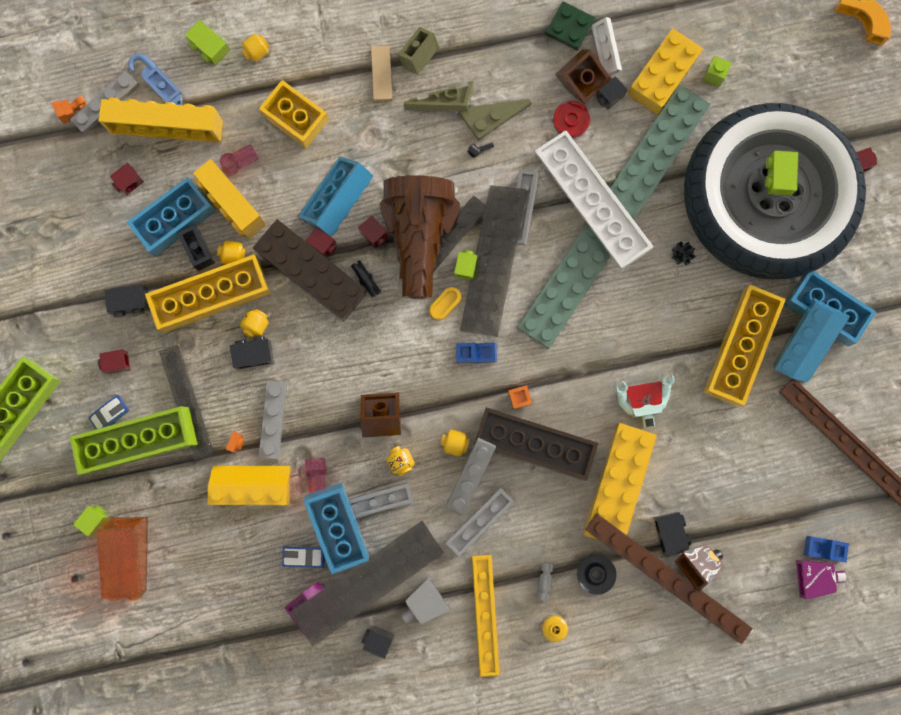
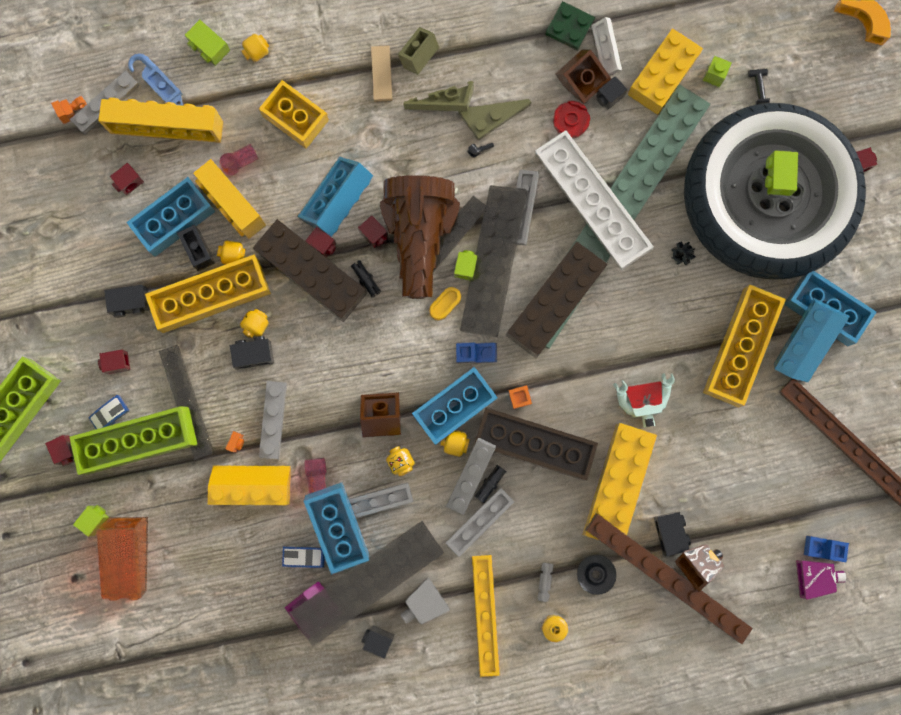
none -> dark red brick [45,435,74,467]
none -> dark azure slope [412,367,498,445]
none -> black pin [475,465,507,503]
none -> dark brown brick [506,242,608,358]
none -> black piece [748,68,770,105]

